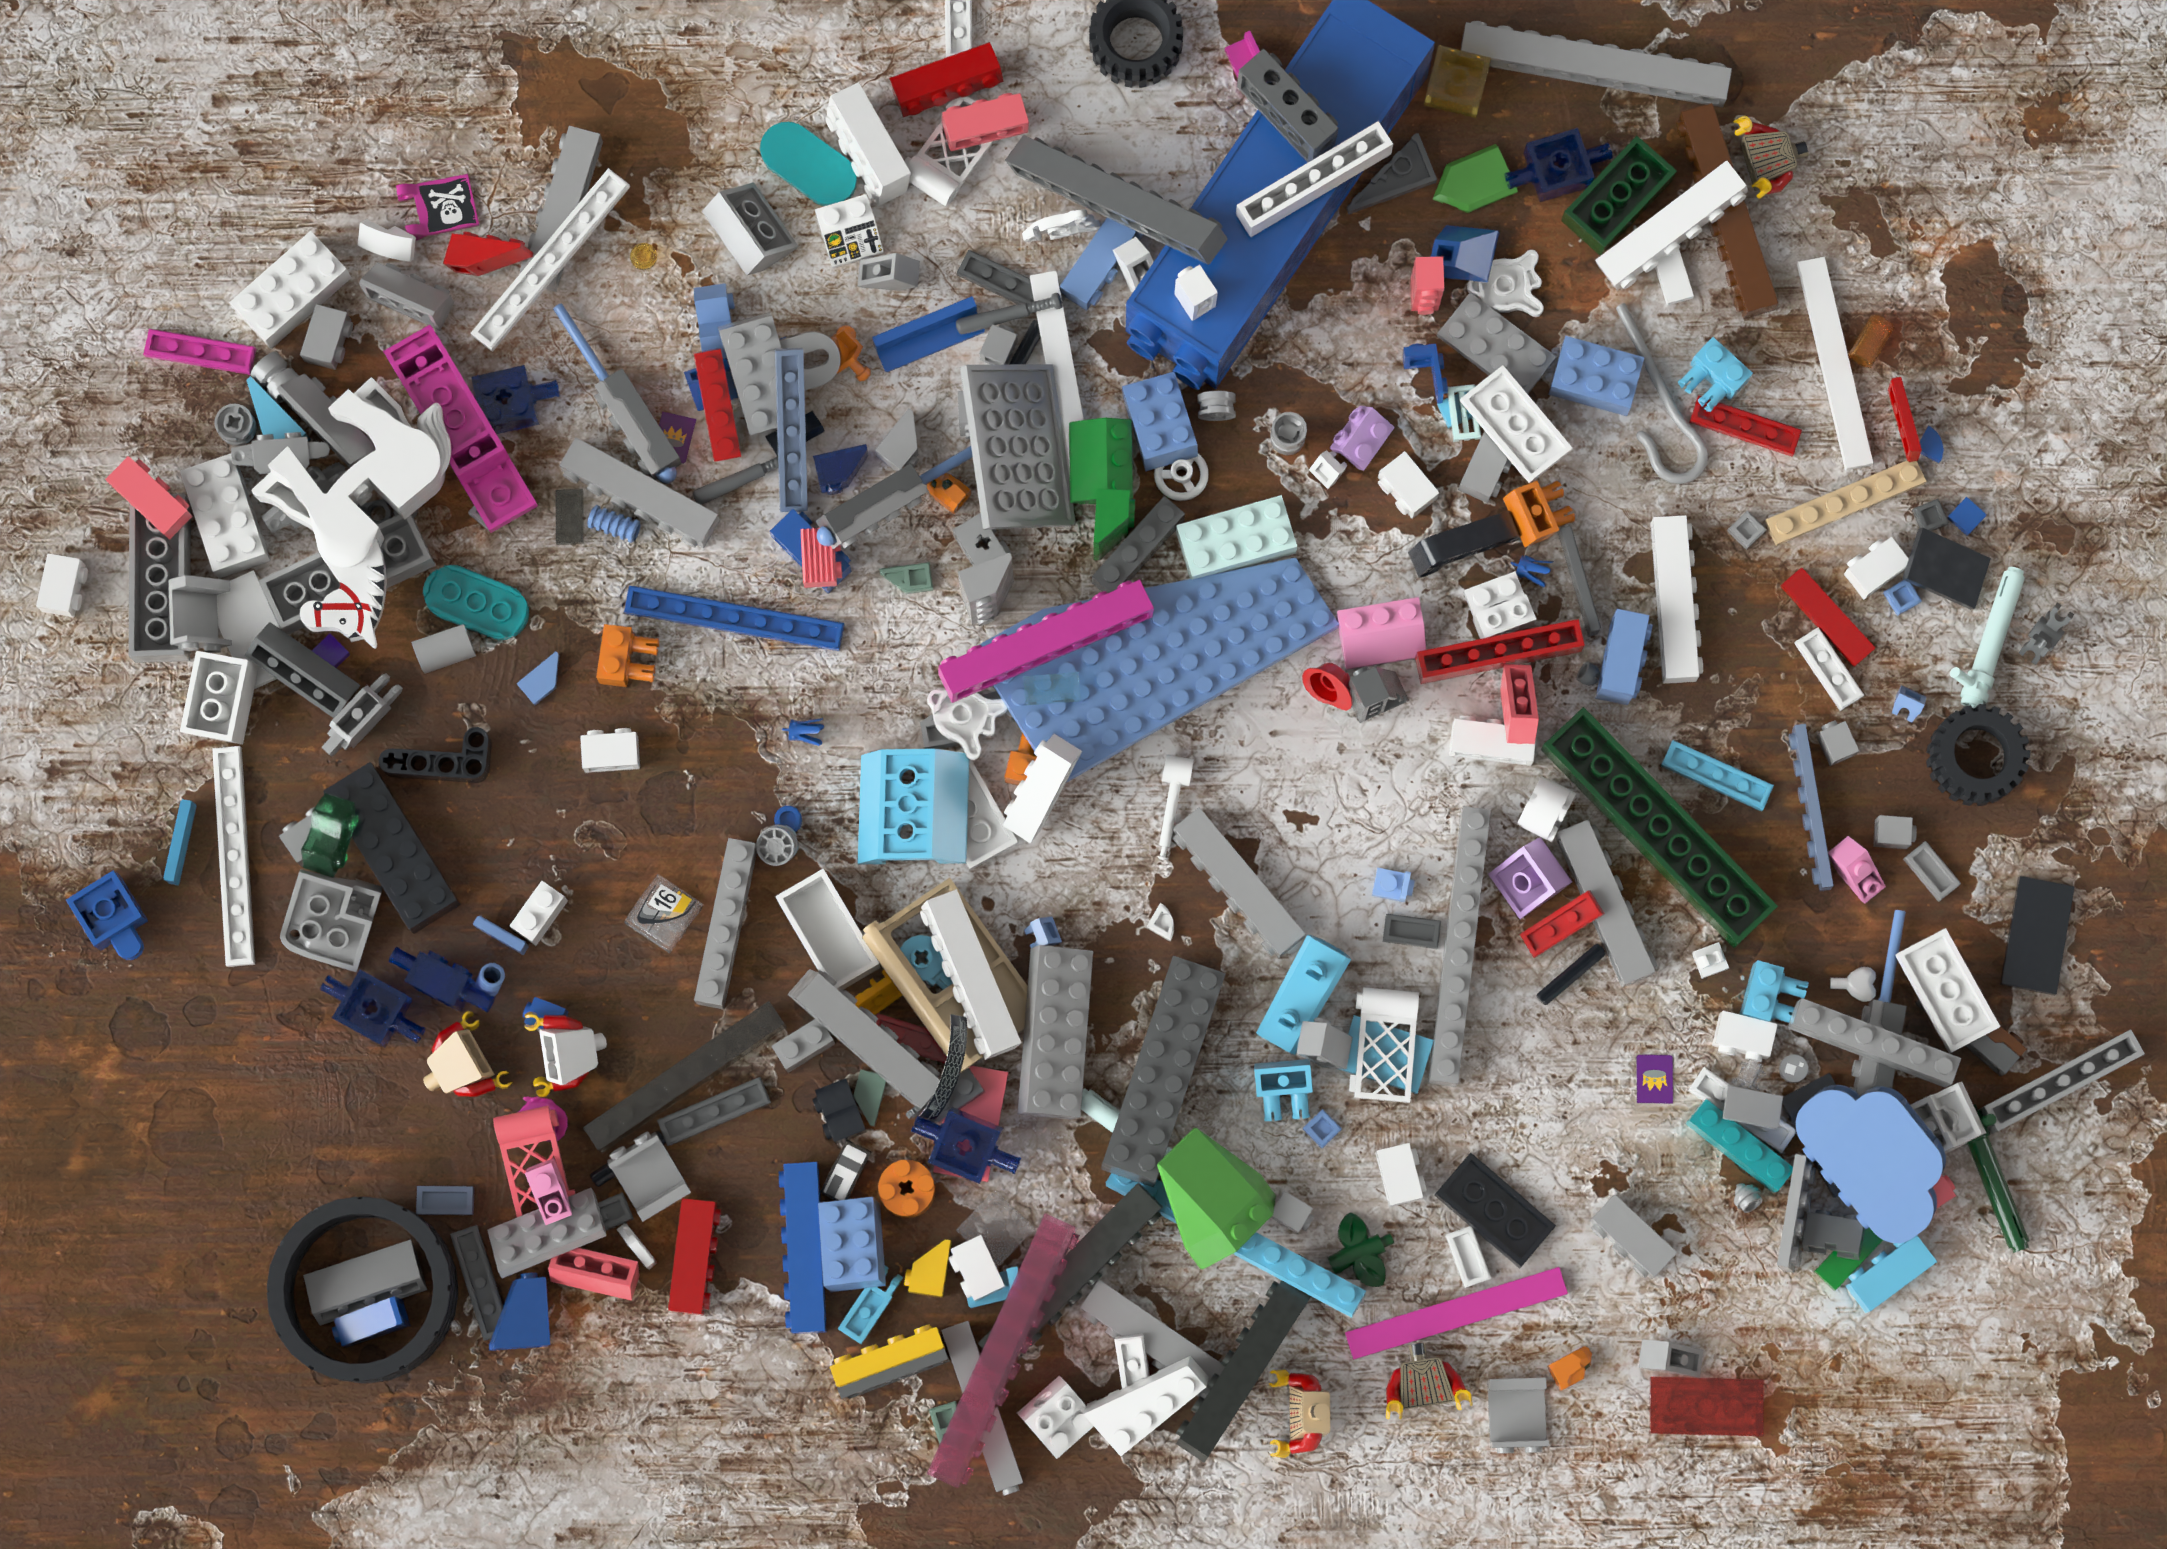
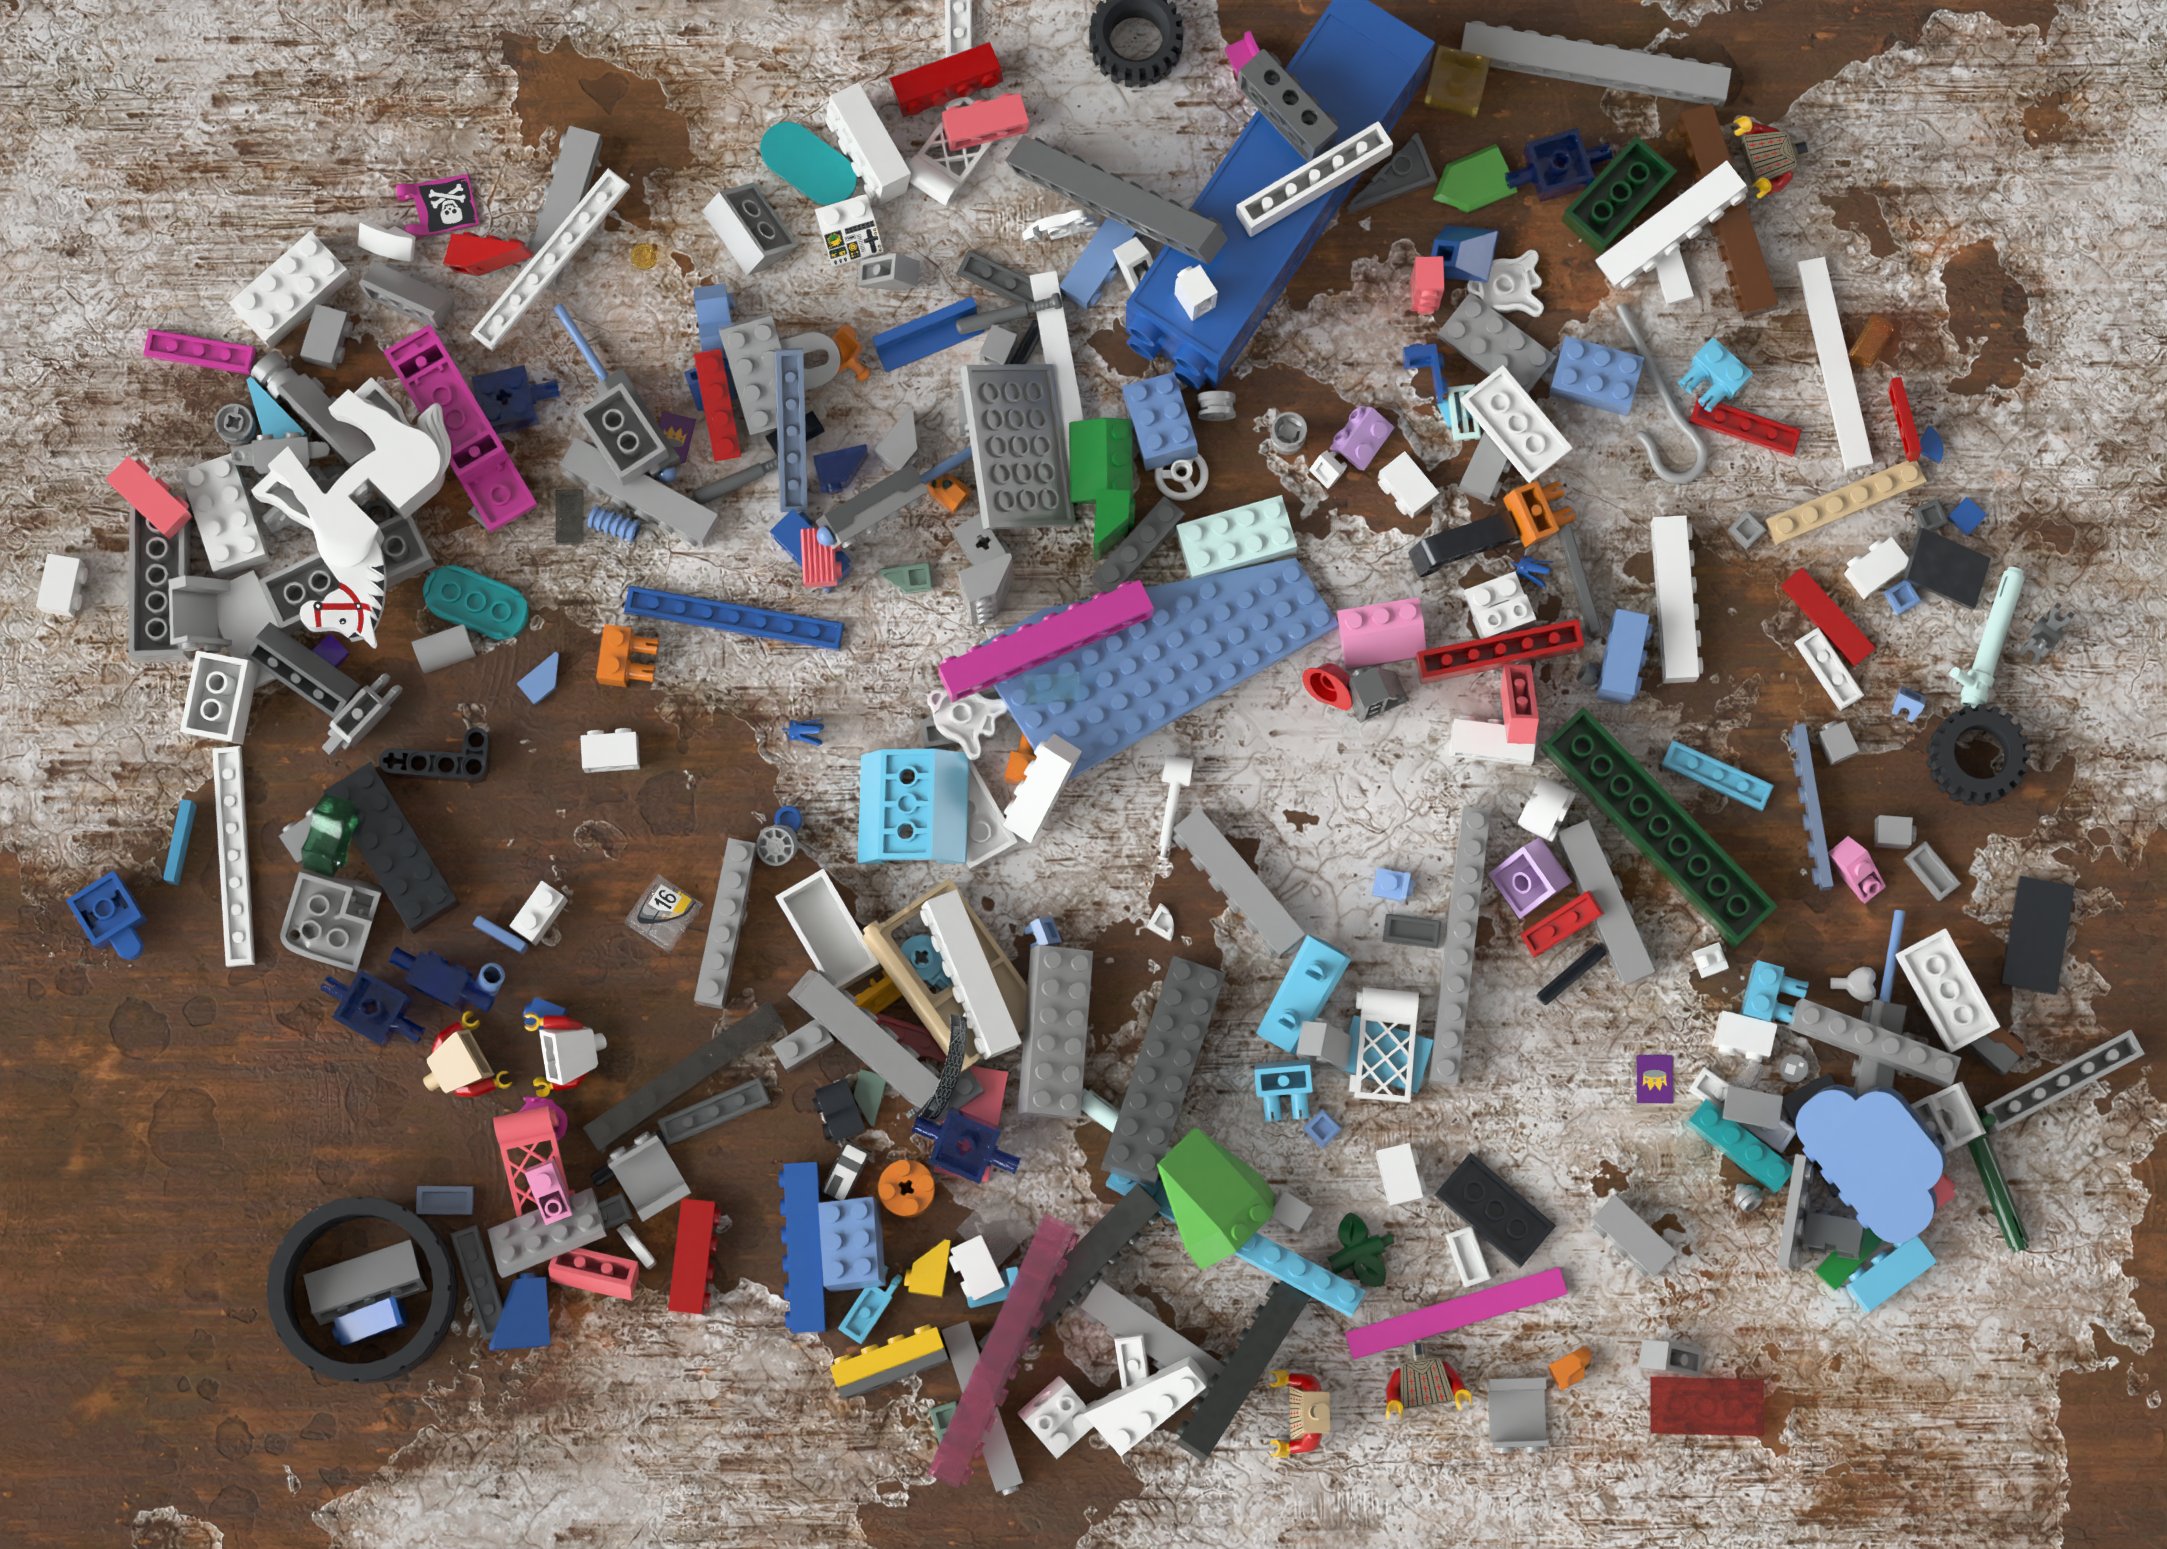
none -> light grey brick [575,382,669,487]

